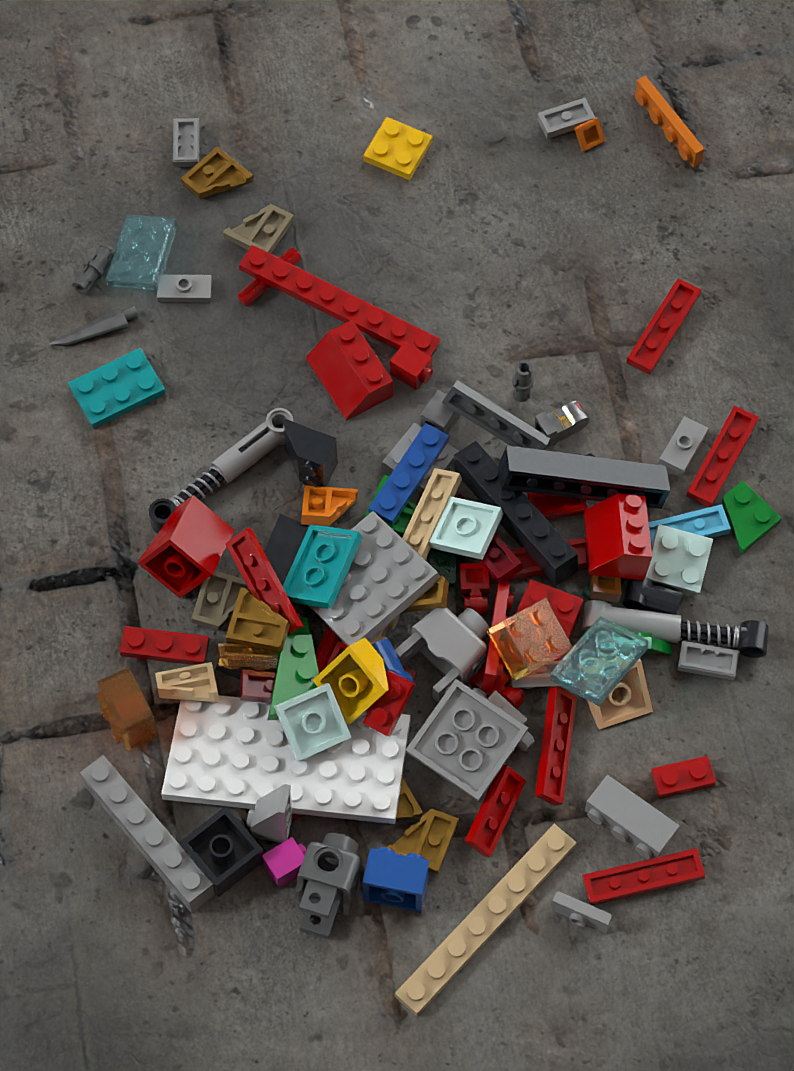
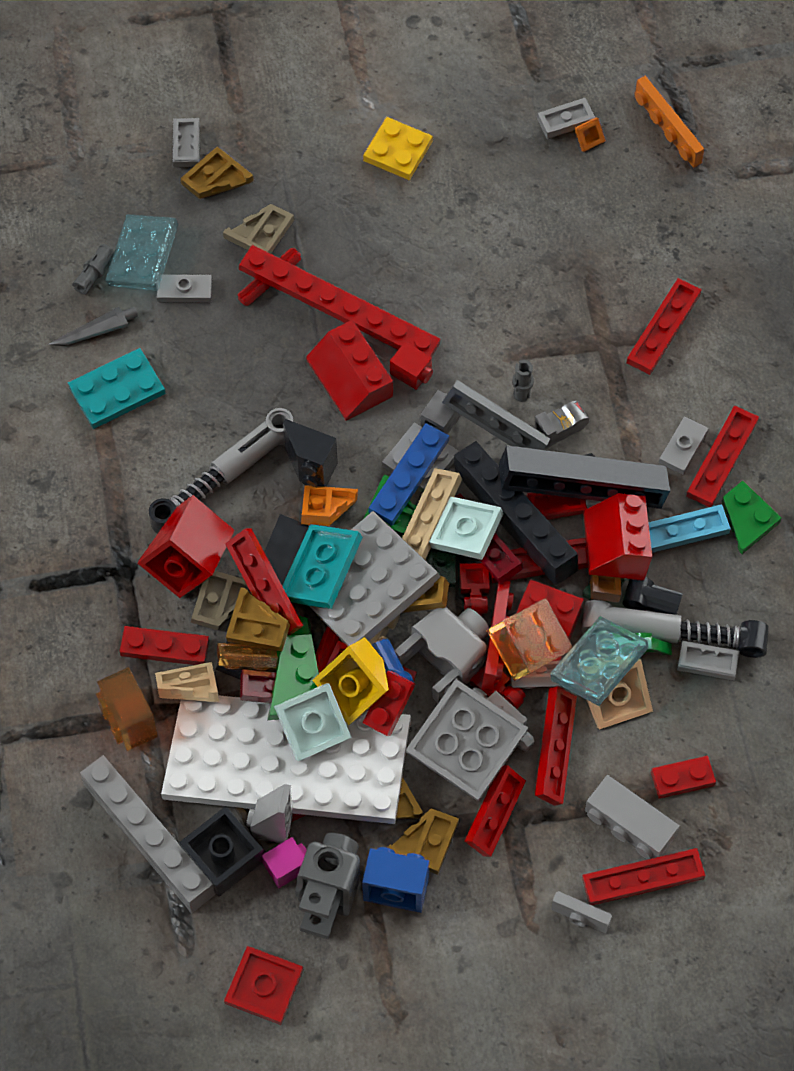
tan plate [395,824,577,1016] -> none
light aqua plate [646,524,713,594] -> none
none -> red plate [224,946,304,1025]

